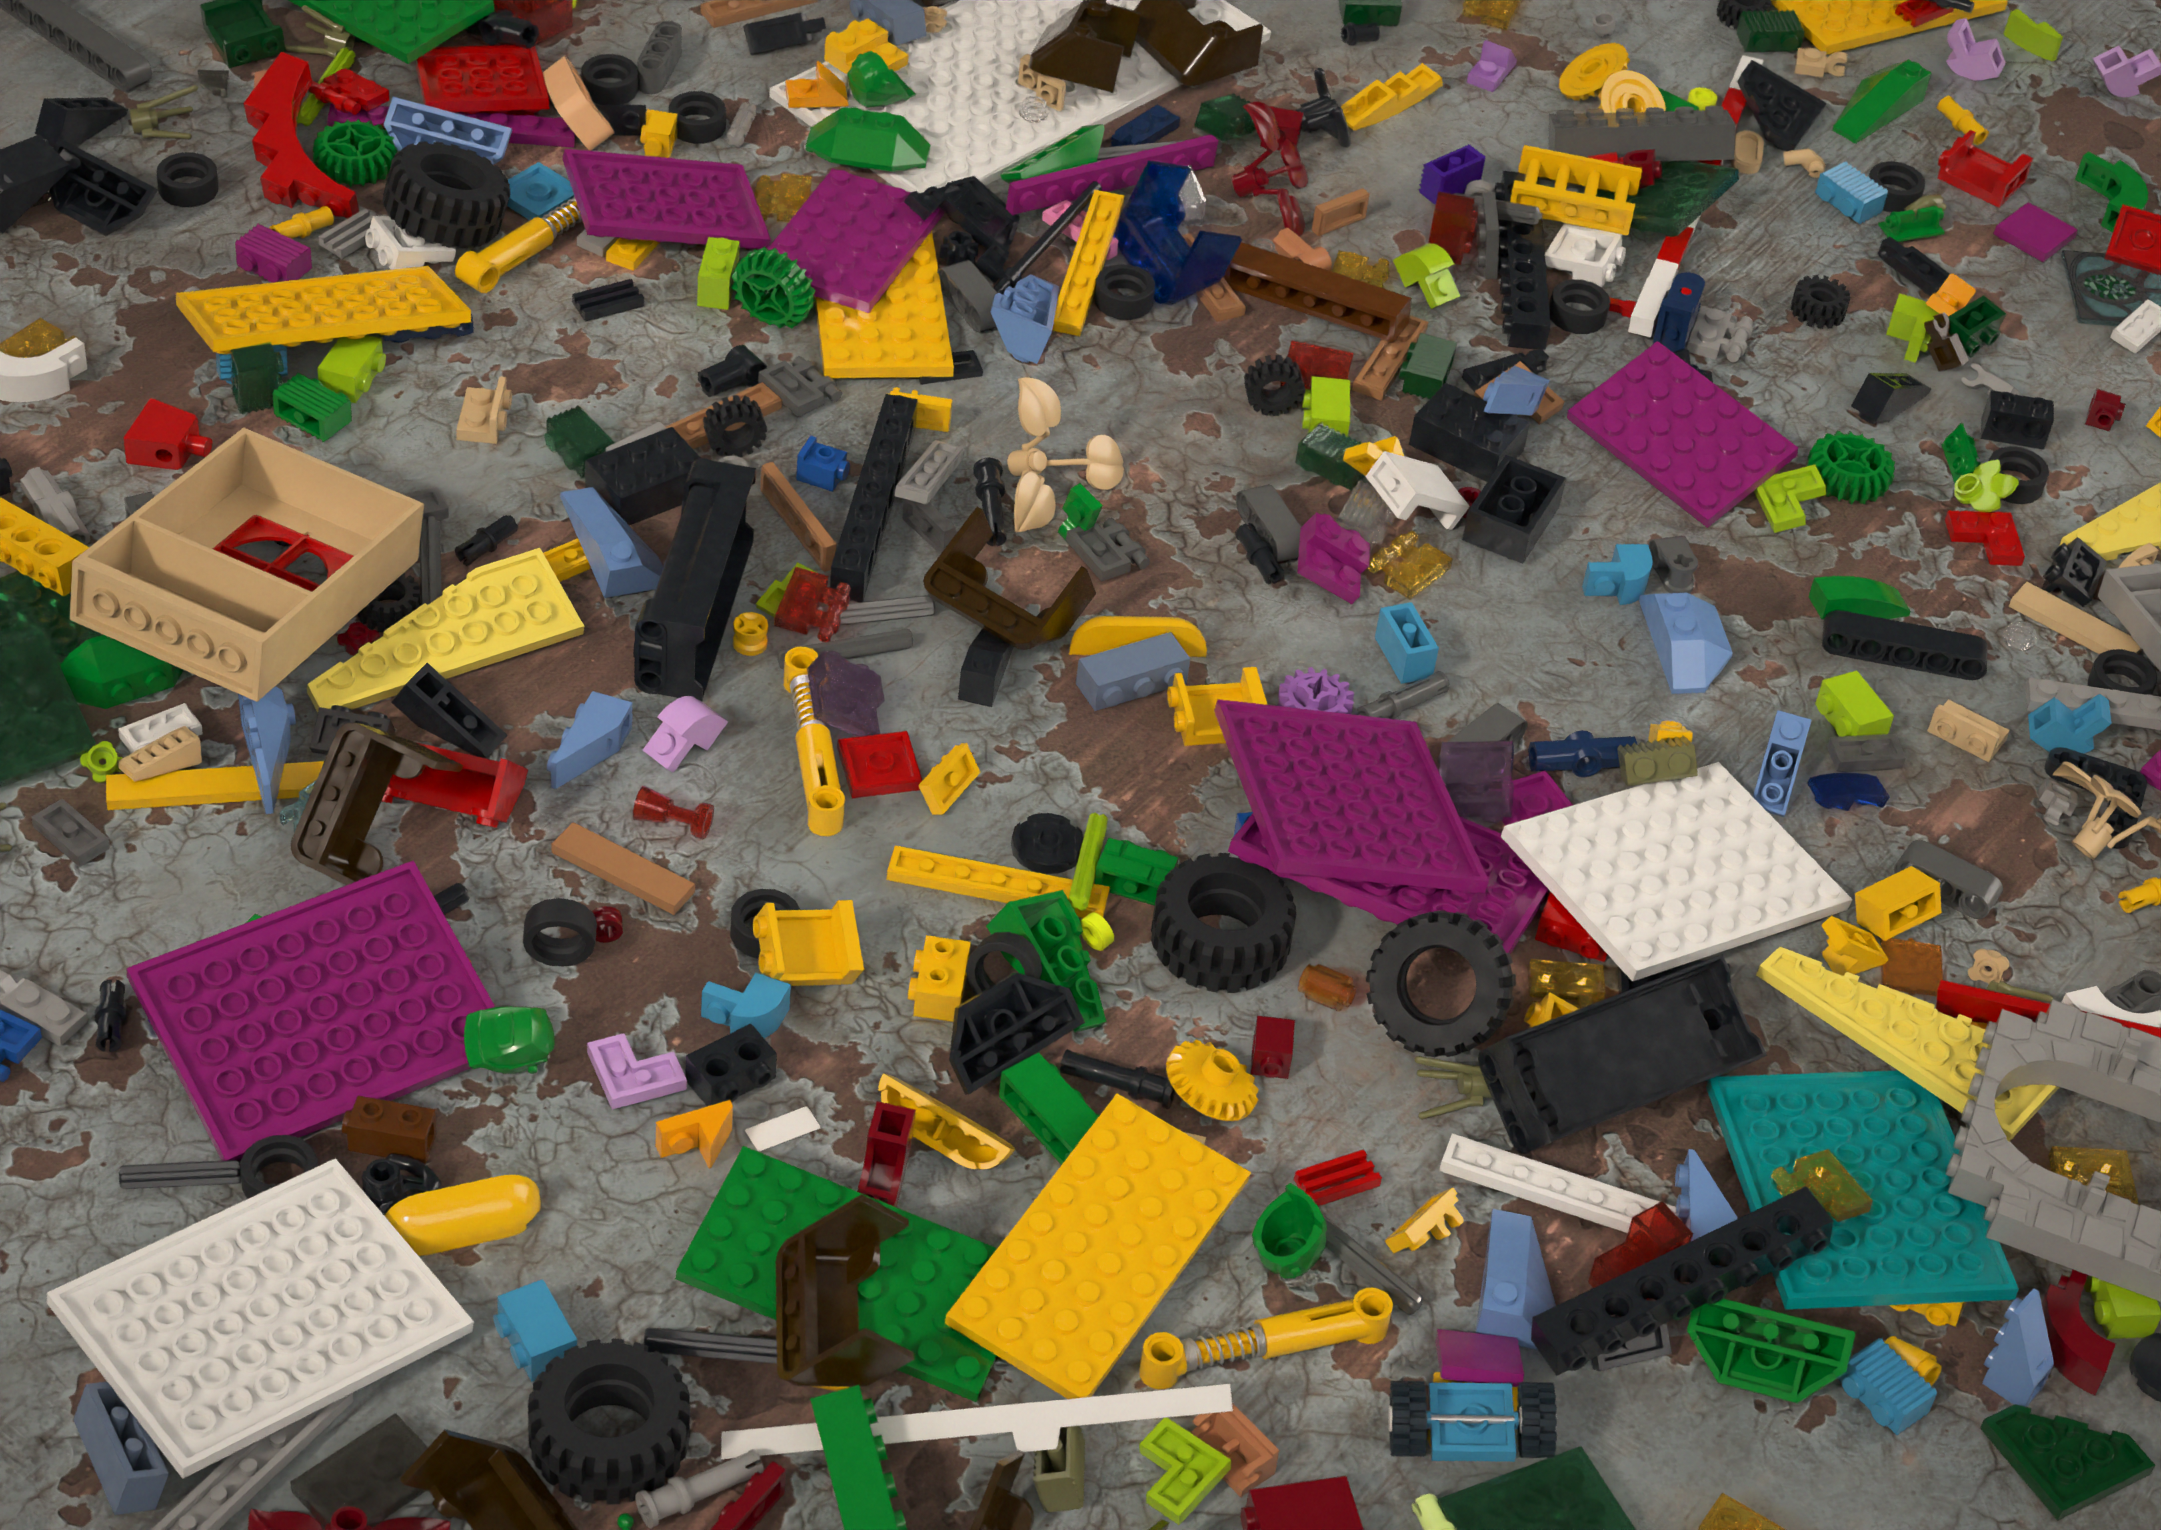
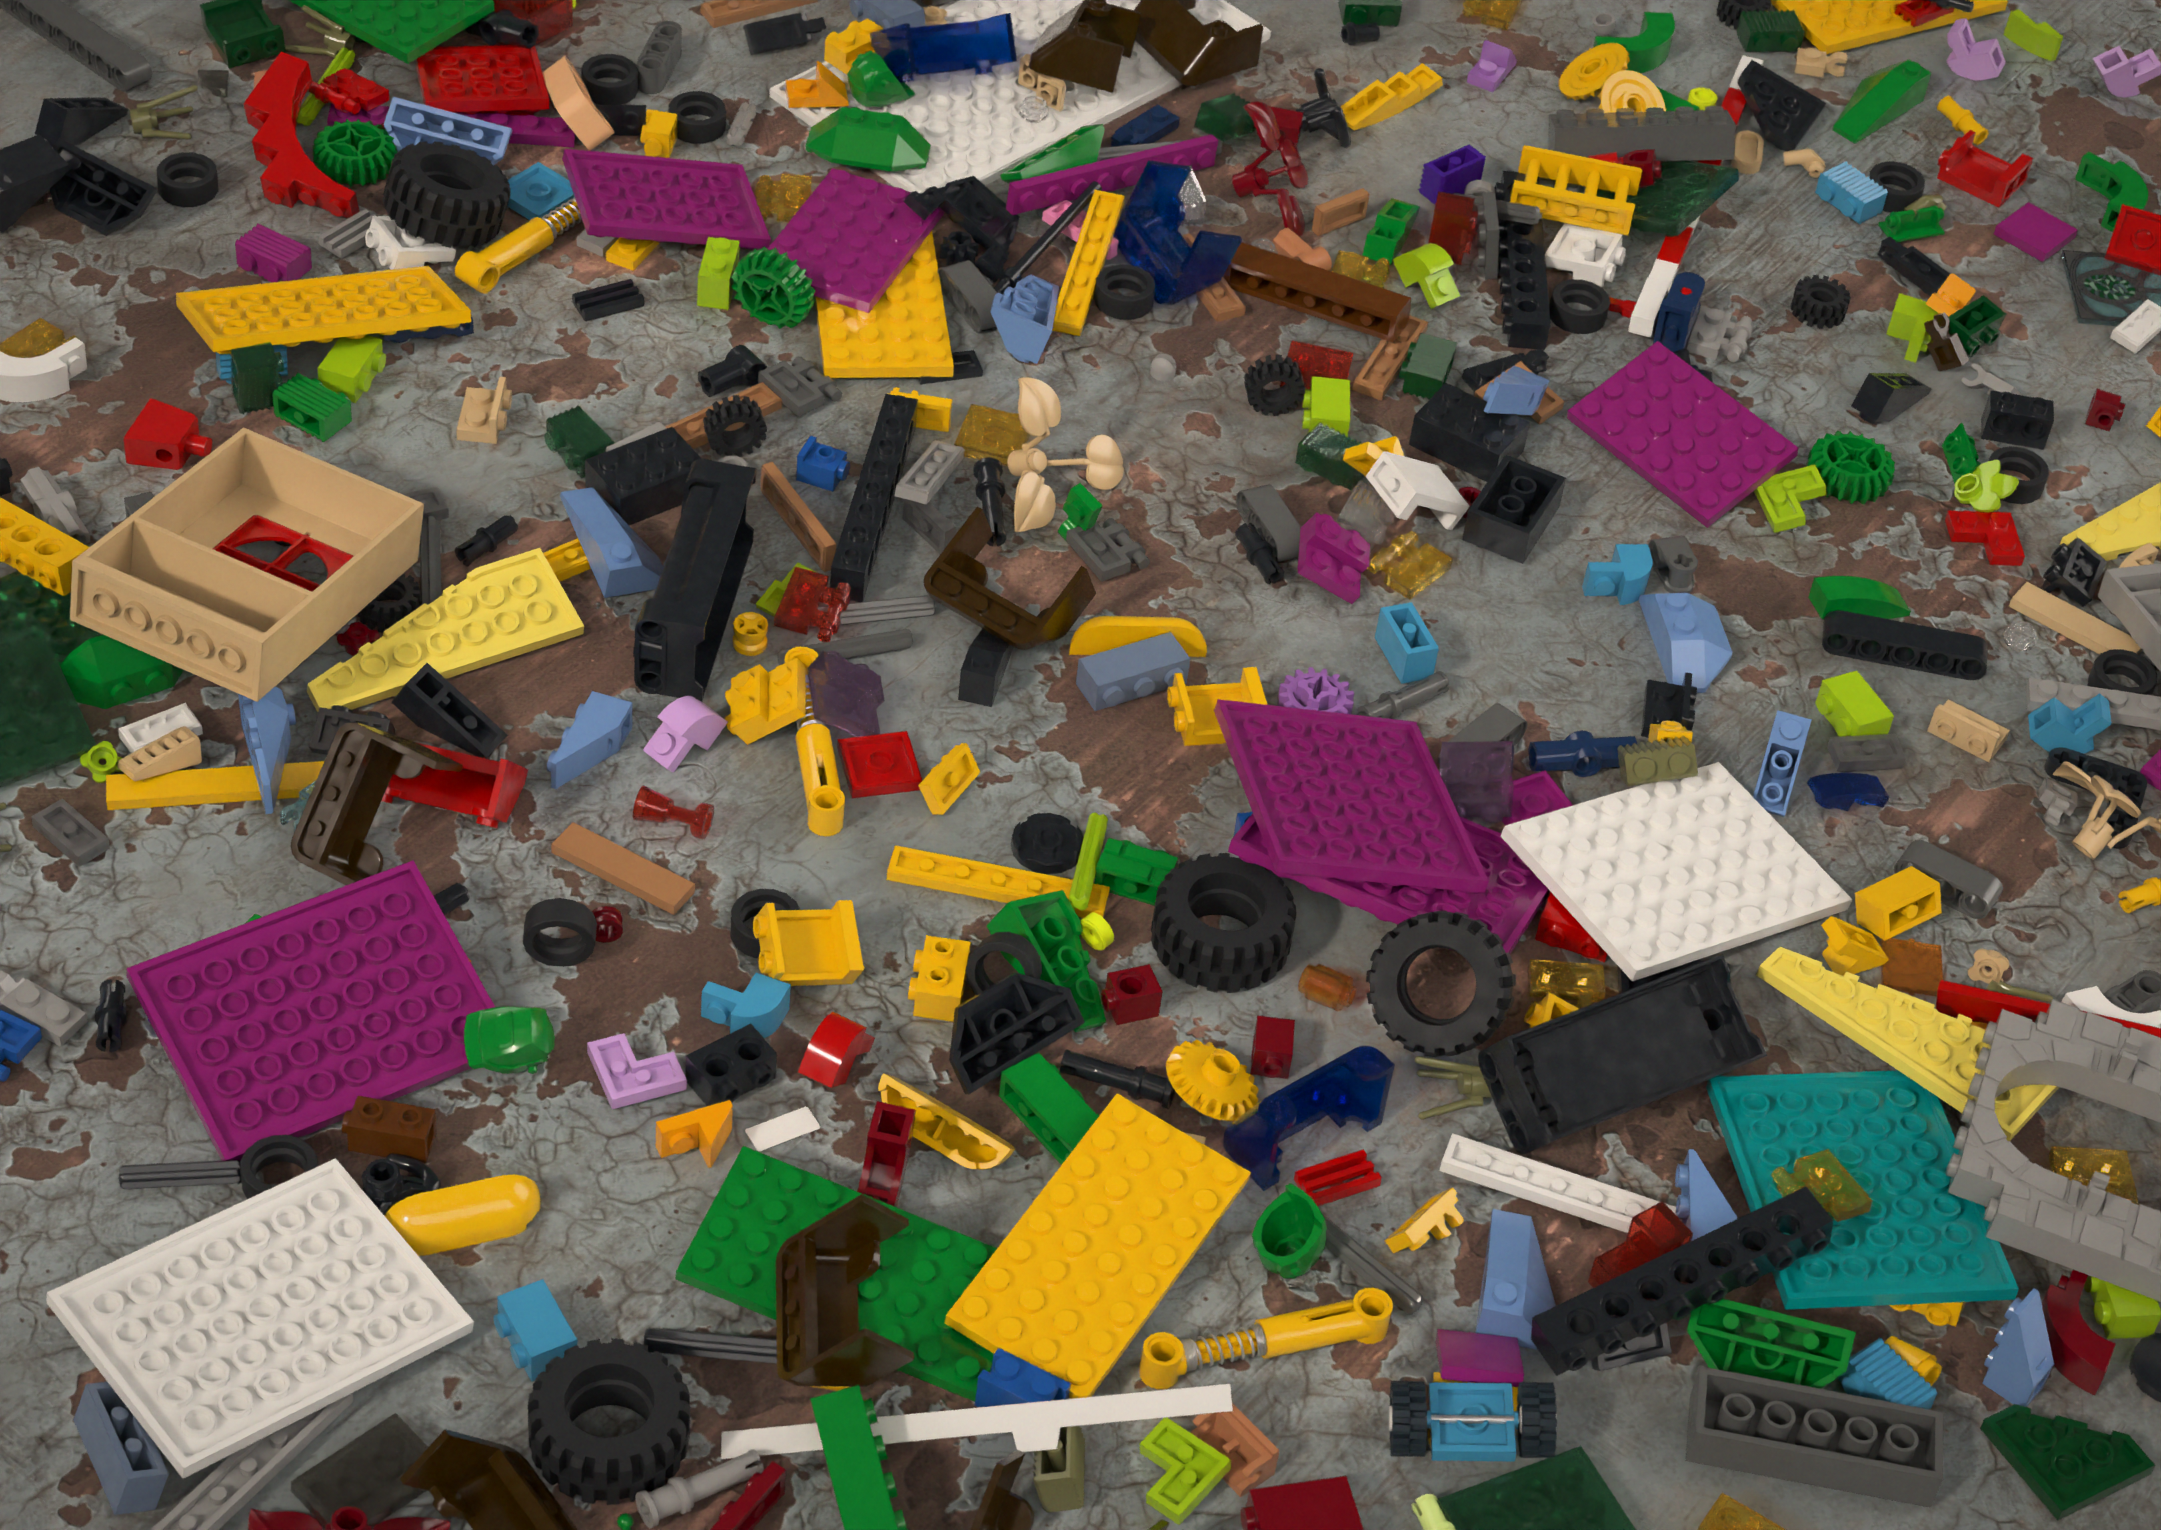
yellow pin [269,206,334,239] -> none
none -> yellow plate [725,658,806,745]
none -> red brick [798,1012,875,1088]
none -> clear blue windscreen [870,13,1017,83]
none -> clear yellow plate [954,404,1030,466]
none -> blue brick [975,1348,1071,1408]
none -> dark red brick [1101,964,1163,1025]
none -> light grey hinge [1150,353,1176,381]
none -> clear blue windscreen [1223,1046,1395,1191]
none -> green slope [1362,198,1420,265]
none -> green arch [1593,12,1675,73]
none -> black bracket [1641,672,1697,738]
none -> dark grey brick [1686,1366,1944,1508]

